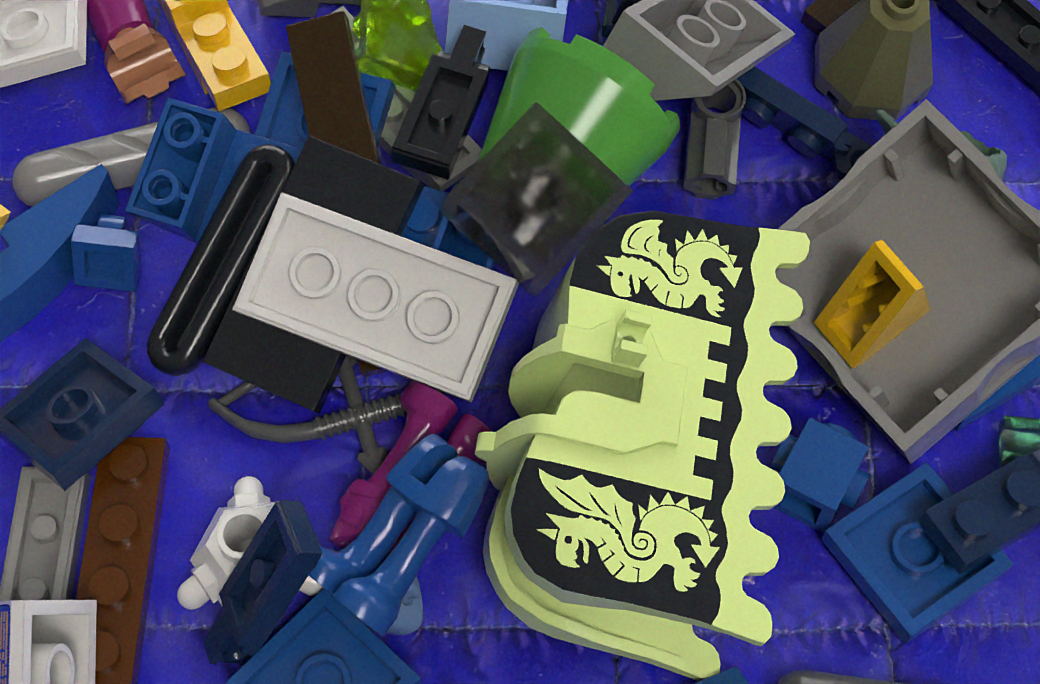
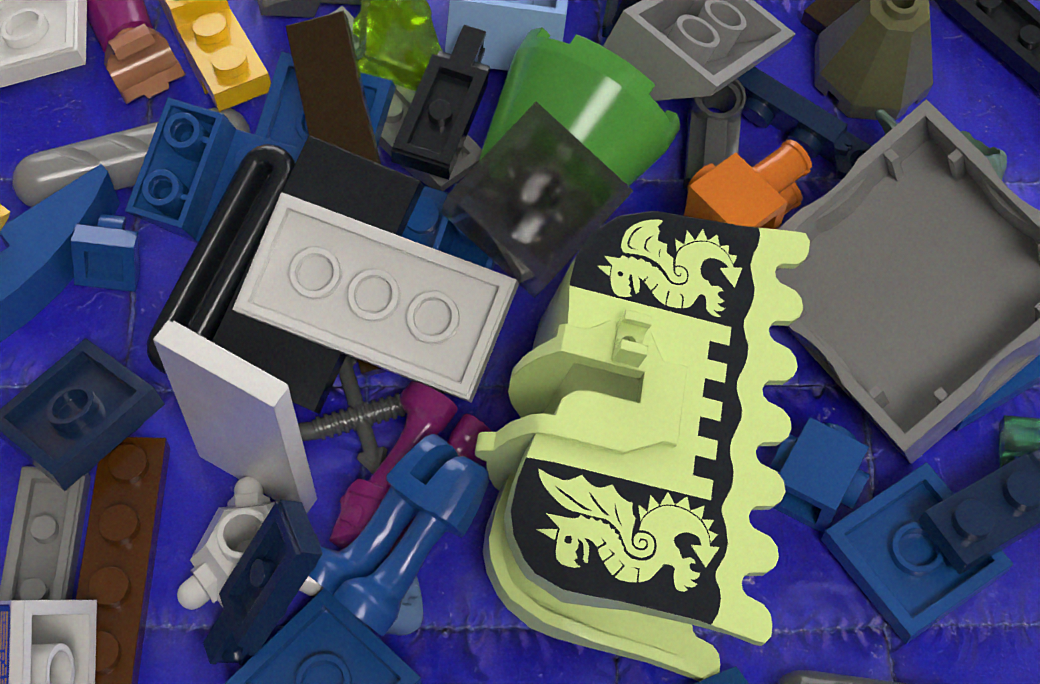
yellow slope [814,239,931,369] -> none
none -> white tile [153,320,317,514]
none -> orange brick [683,139,812,229]

